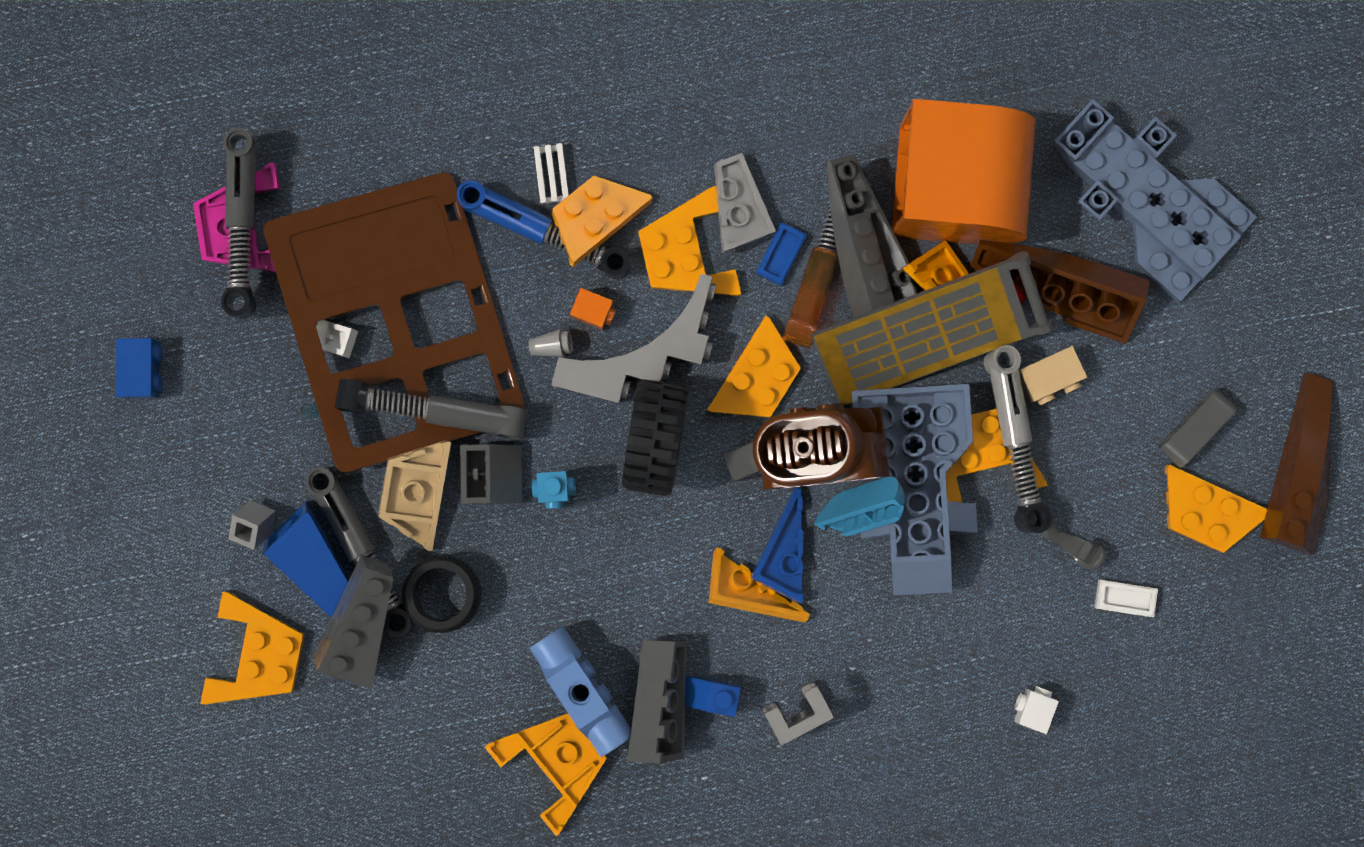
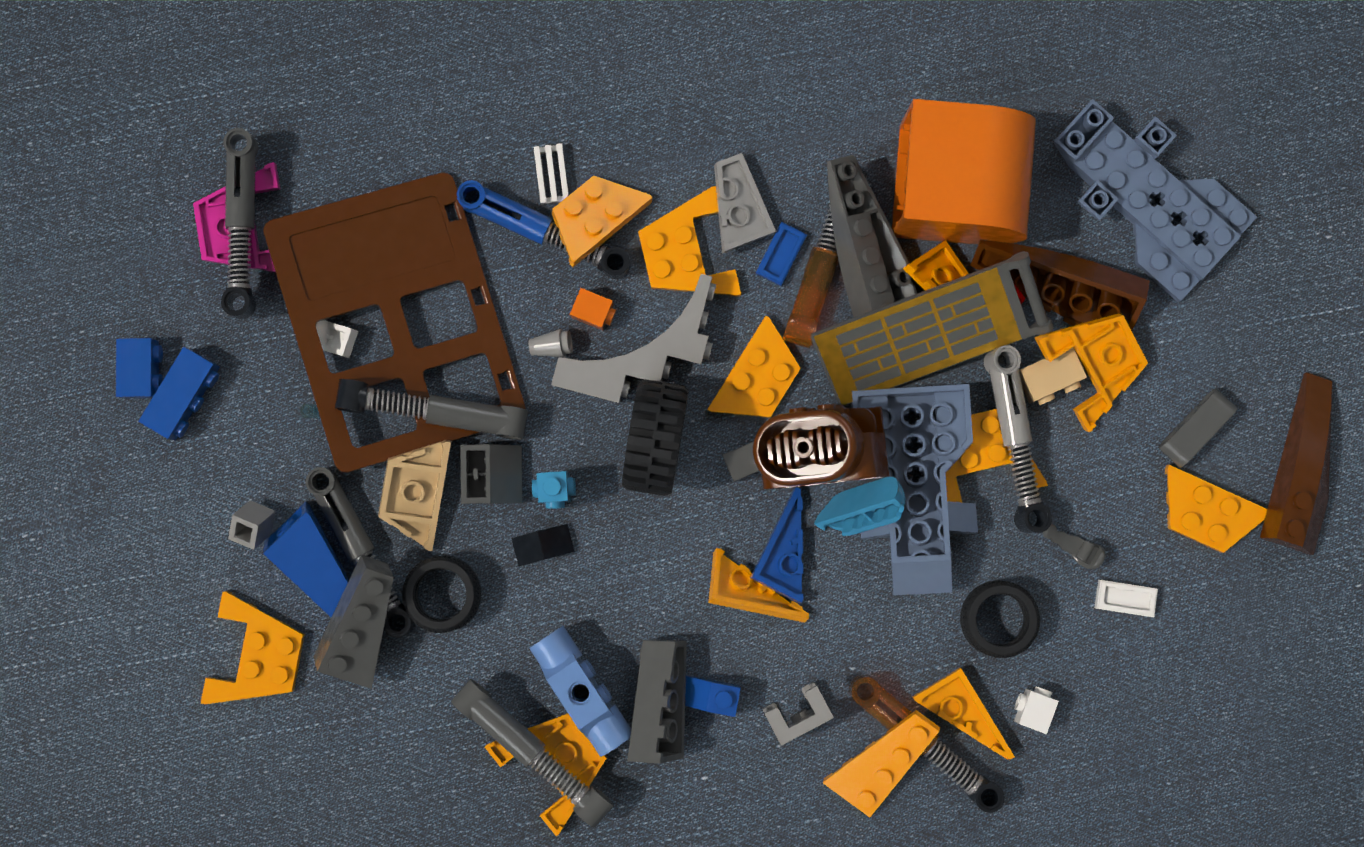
none -> blue brick [138,347,220,441]
none -> dark grey piece [451,679,614,828]
none -> black slope [511,524,575,566]
none -> light orange wing [823,710,940,817]
none -> piece [849,675,1005,813]
none -> light orange wing [912,668,1015,760]
none -> black tyre [960,580,1040,658]
none -> light orange wing [1034,313,1148,432]

